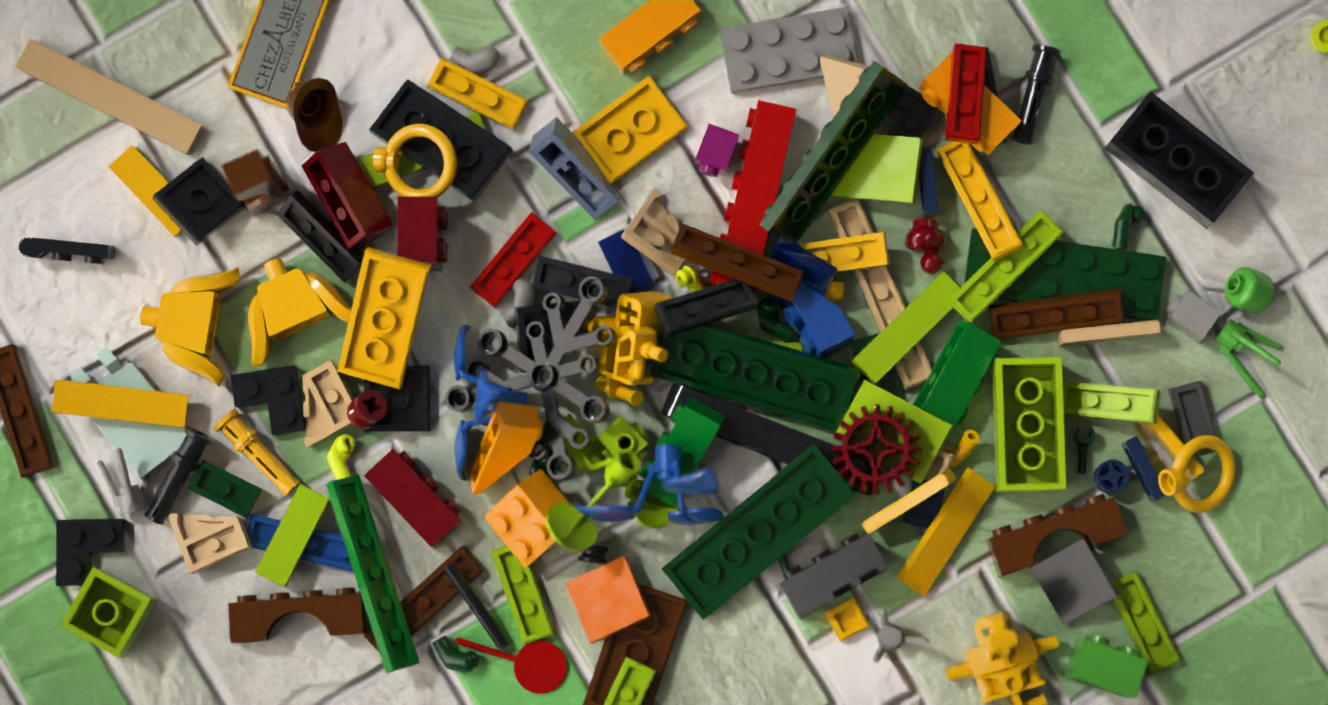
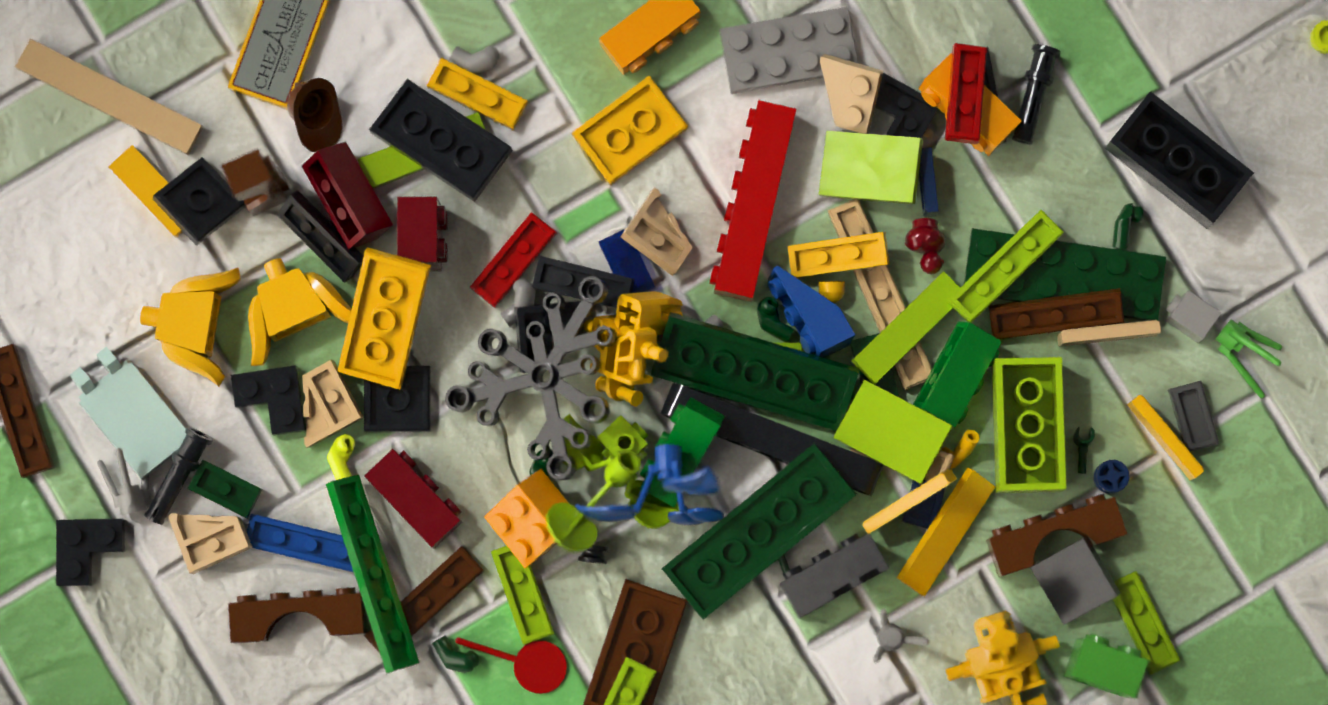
black hinge [18,237,116,265] -> none
yellow tile [51,379,188,428] -> none
lime brick [60,567,157,658] -> none
yellow pin [214,408,300,496] -> none
lime tile [255,484,330,588] -> none
dark red wheel [347,390,387,429] -> none
yellow piece [372,124,457,197] -> none
black bar [443,561,510,650] -> none
blue plant [453,324,527,481] -> none
light orange slope [469,401,543,495] -> none
sand blue slope [529,117,619,220] -> none
orange tile [565,556,652,644] -> none
black tile [654,279,759,337] -> none
reddish brown tile [670,223,805,302] -> none
neon yellow arm [675,265,706,293] -> none
magenta brick [695,123,739,178] -> none
dark green plate [759,61,908,245] -> none
clear blue plate [771,236,837,296] -> none
yellow tile [824,597,869,642] -> none
dark red gear [832,404,922,495] -> none
yellow tile [936,142,1023,262] -> none
lime tile [1063,382,1161,424] -> none
dark blue tile [1121,436,1166,502] -> none
yellow piece [1158,435,1235,513] -> none
bright green head [1225,267,1274,313] -> none

